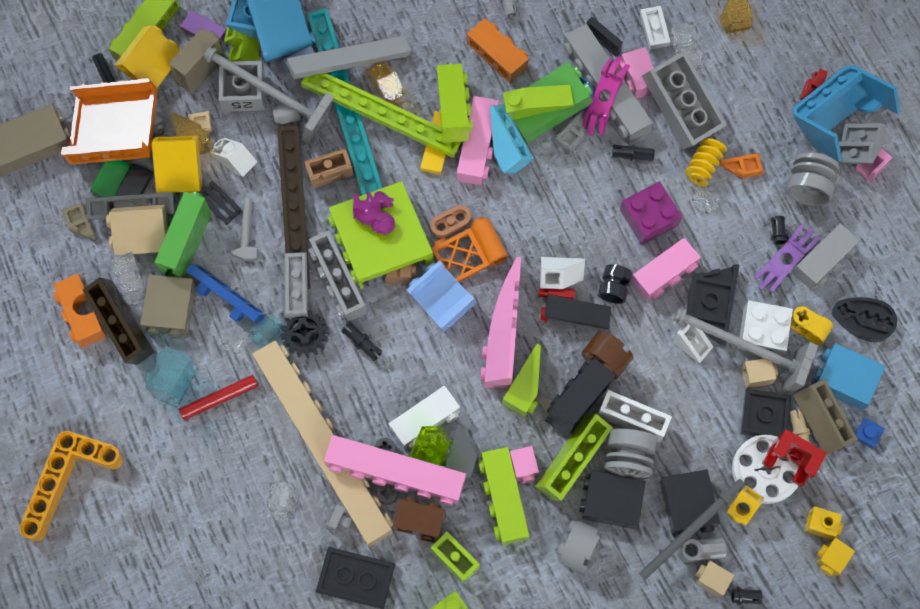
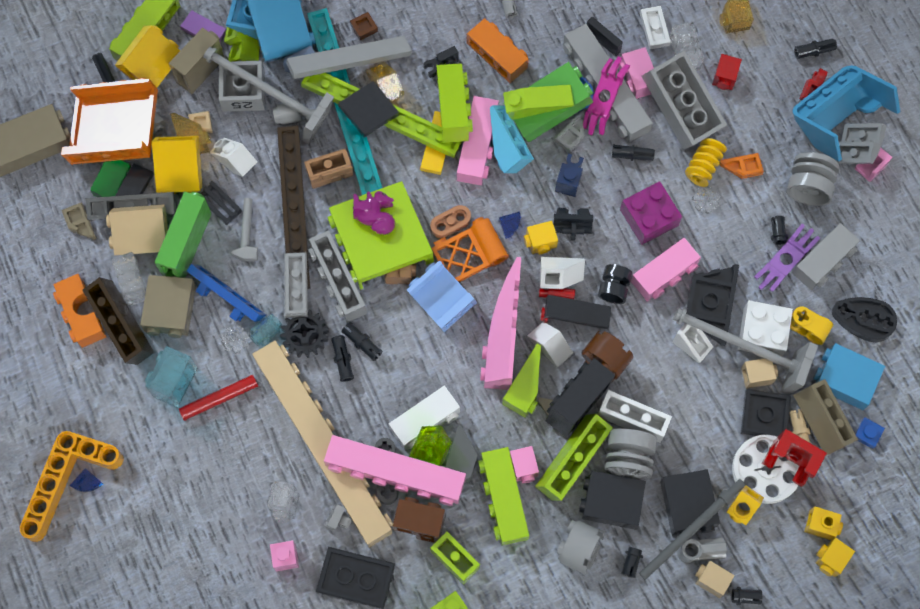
none -> clear blue tile [69,468,103,492]
none -> bright pink brick [270,540,299,572]
none -> black pin [331,335,354,382]
none -> black tile [339,81,399,138]
none -> reddish brown tile [350,12,378,40]
none -> black plate [423,46,459,78]
none -> clear blue tile [499,211,521,239]
none -> yellow brick [523,221,558,255]
none -> white slope [527,322,573,368]
none -> black hips [553,208,593,241]
none -> dark blue brick [555,154,584,197]
none -> black pin [621,547,643,578]
none -> red brick [712,54,742,90]
none -> black axle [794,39,837,60]

